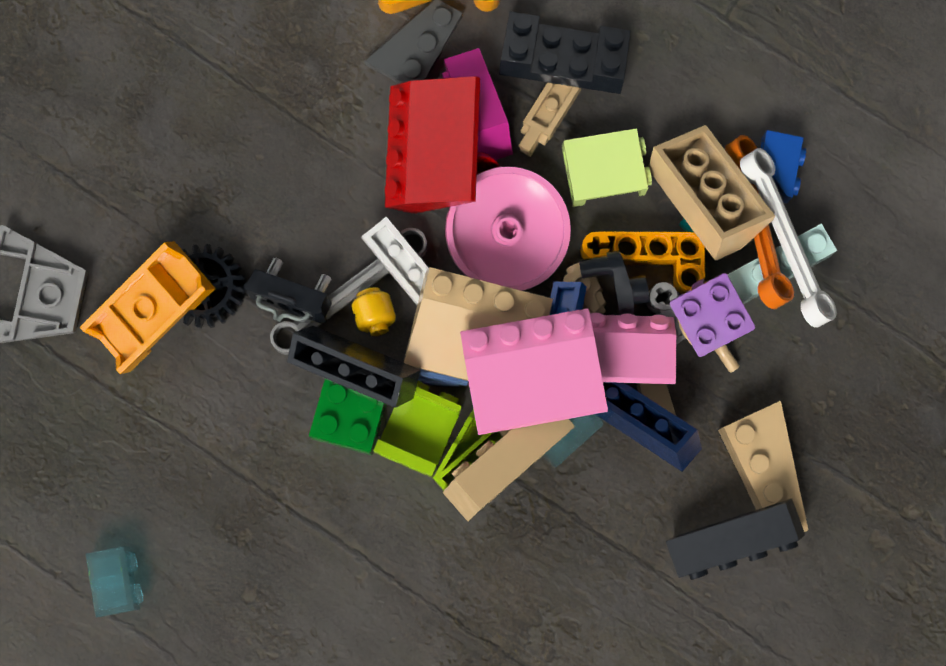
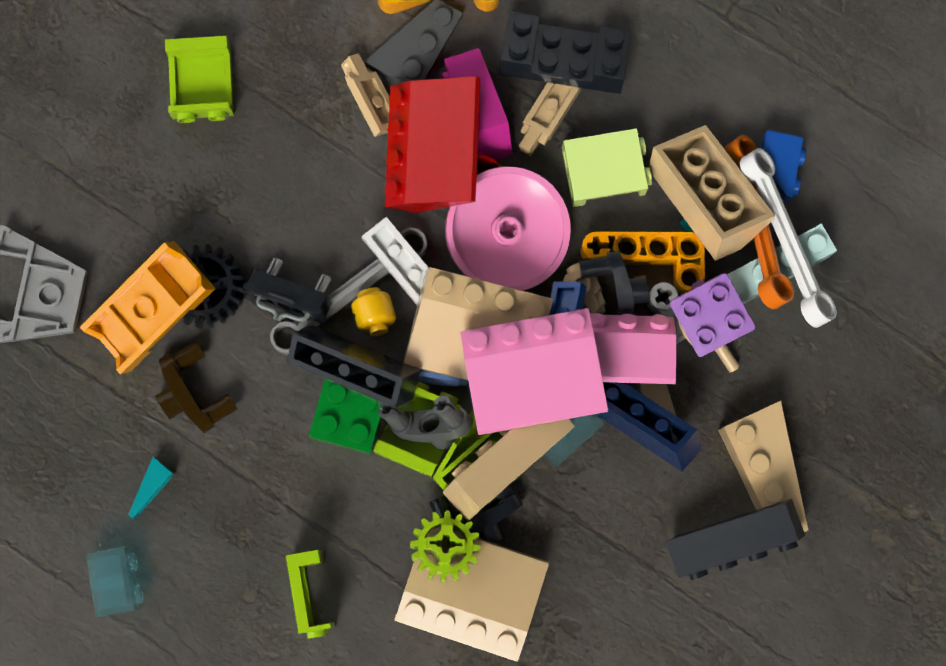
none -> teal piece [128,457,175,519]
none -> dark brown connector [155,341,238,433]
none -> lime panel [165,36,234,123]
none -> lime panel [286,550,335,639]
none -> tan hinge [341,53,390,137]
none -> dark grey connector [378,395,473,449]
none -> tan slope [394,527,549,662]
none -> lime gear [410,510,481,583]
none -> black connector [429,484,523,543]

